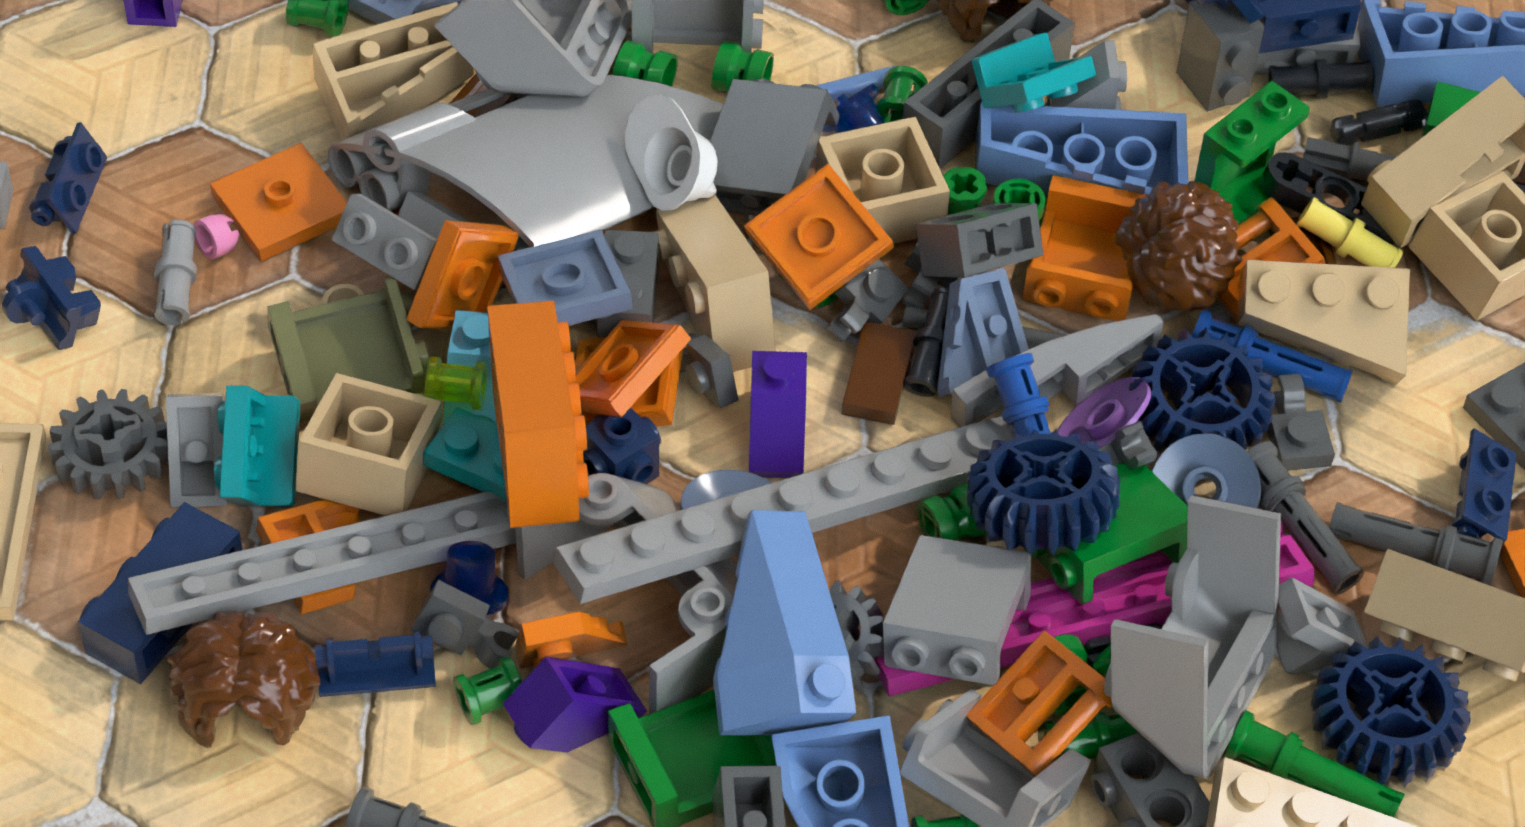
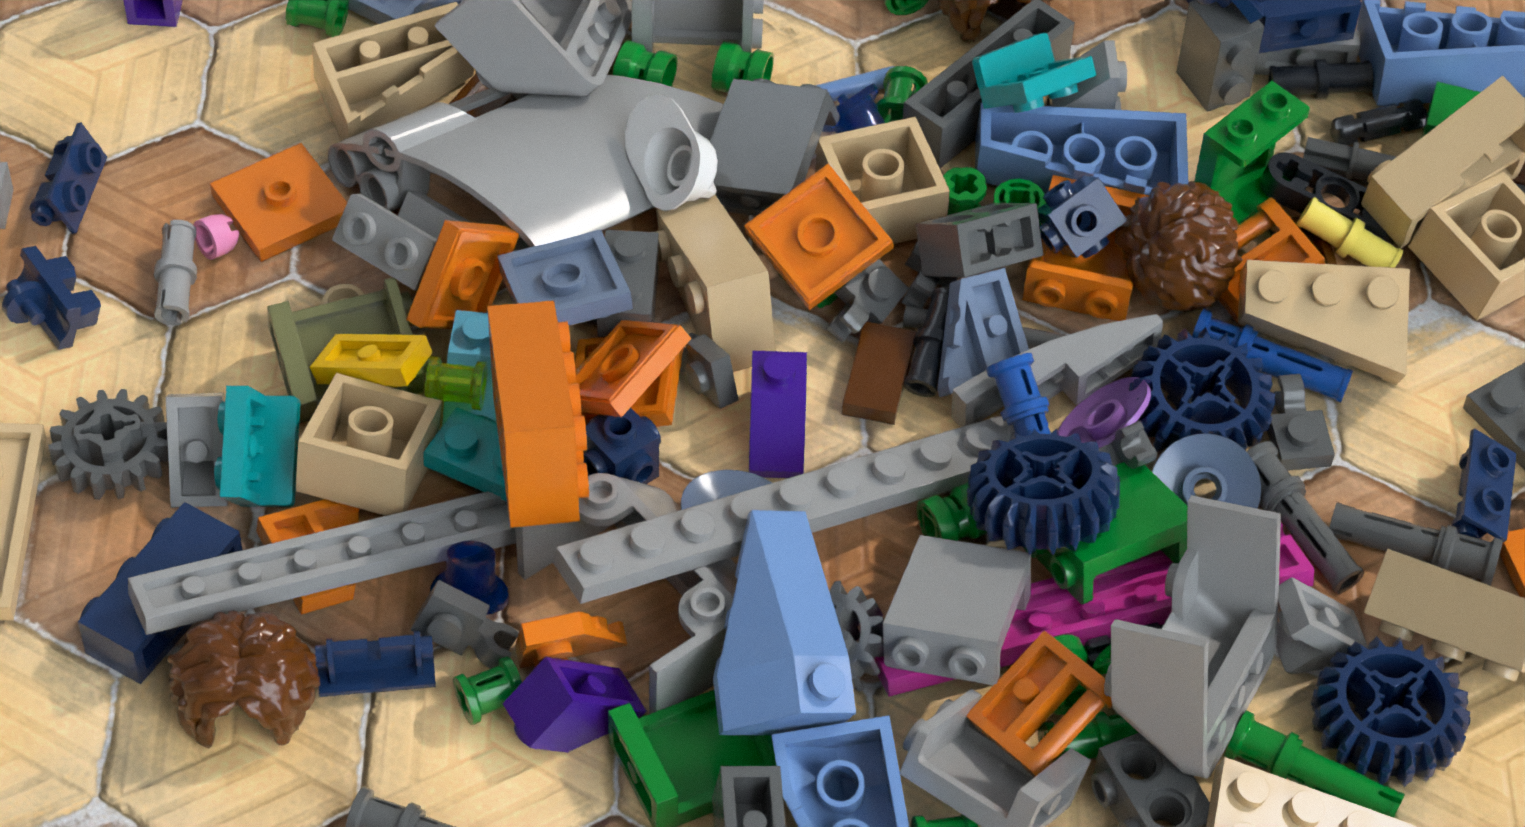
none -> yellow plate [310,334,433,388]
none -> brick [1037,175,1127,258]

